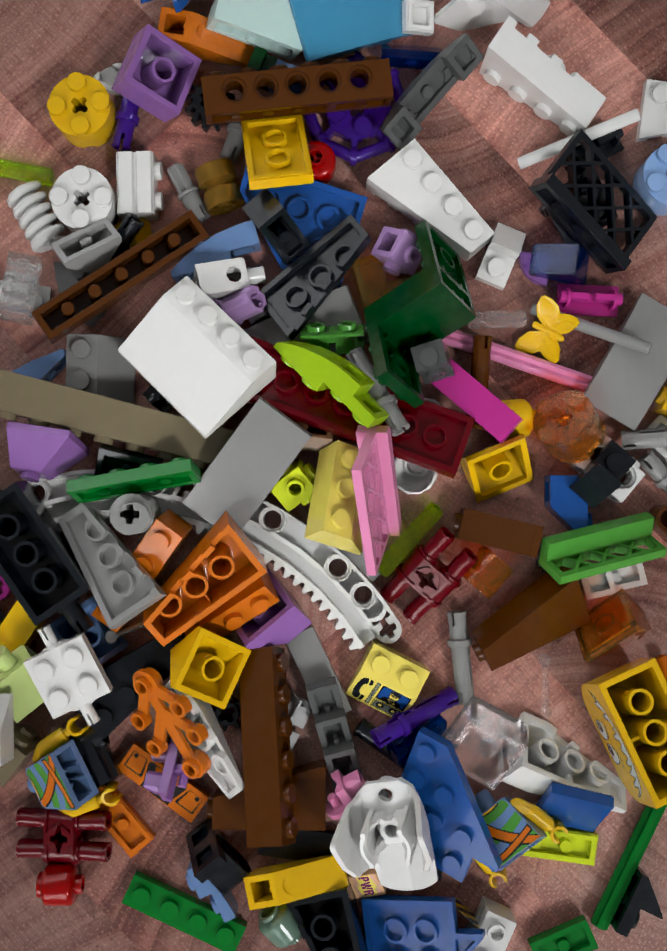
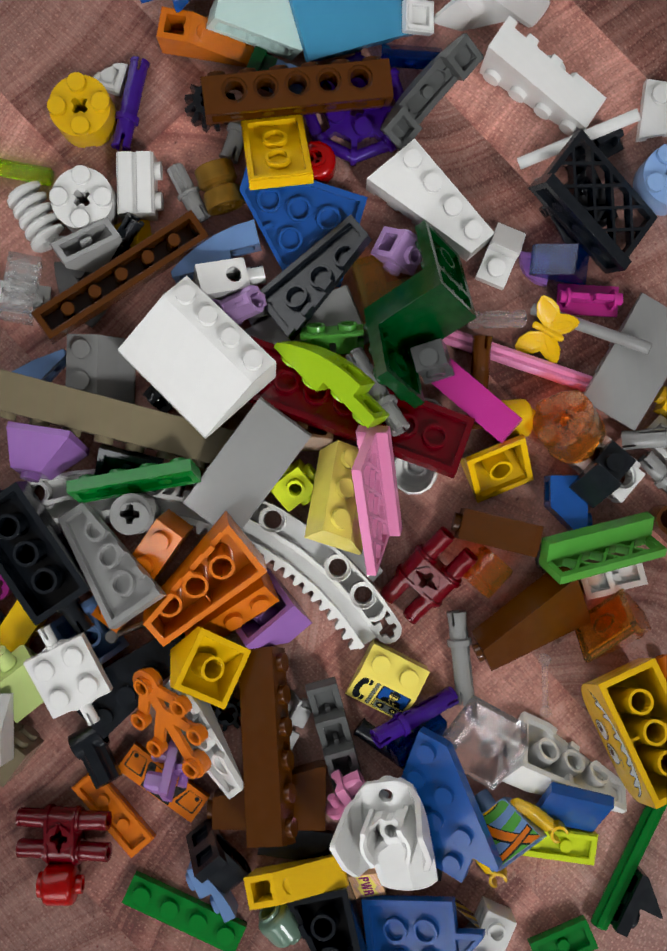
torso [26,714,123,817] -> none
medium lavender brick [111,24,202,122] -> none
black slope [242,189,311,265] -> none
light grey tile [286,625,352,713] -> none
clear neon green axle [378,502,443,577] -> none

